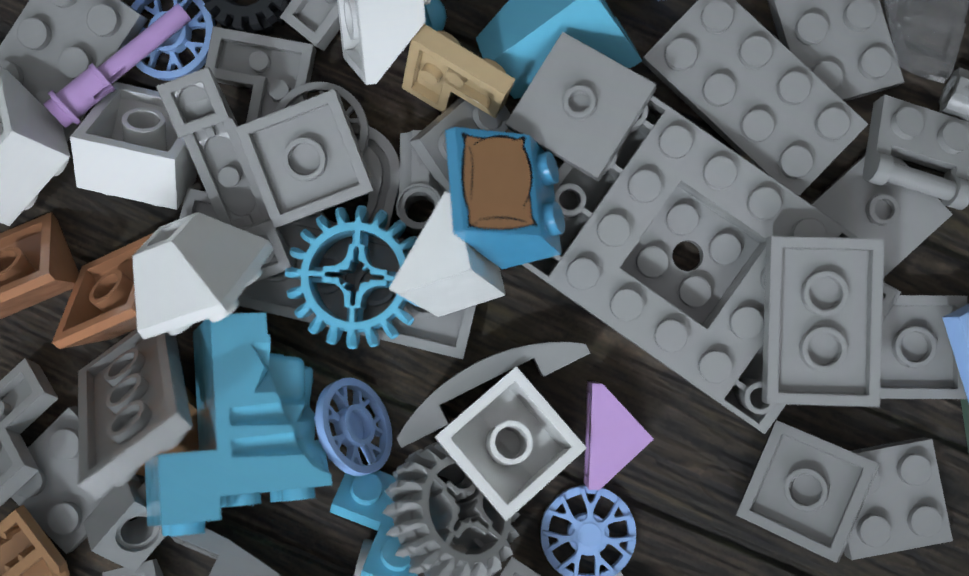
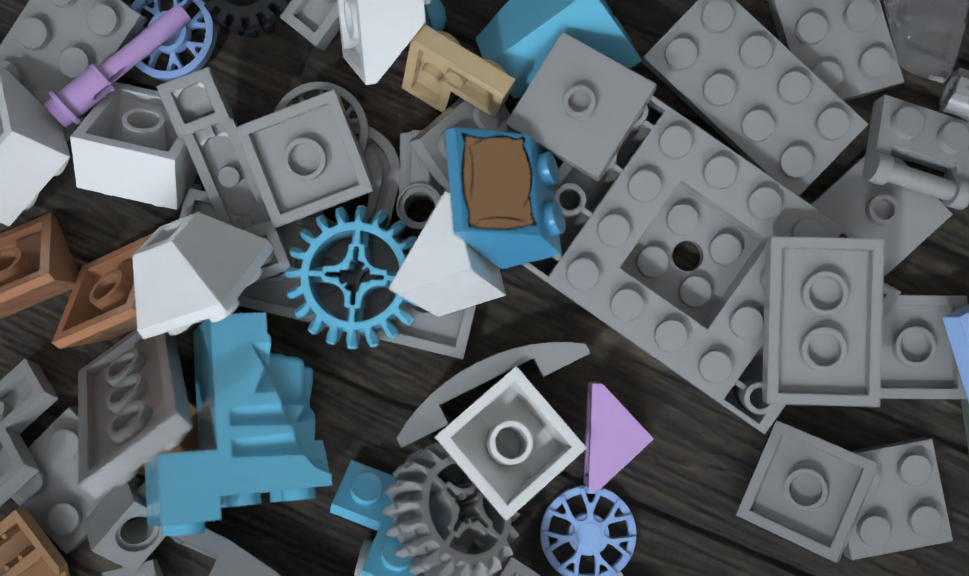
light grey plate [205,26,316,123] -> none
light blue wheel [314,378,392,476] -> none

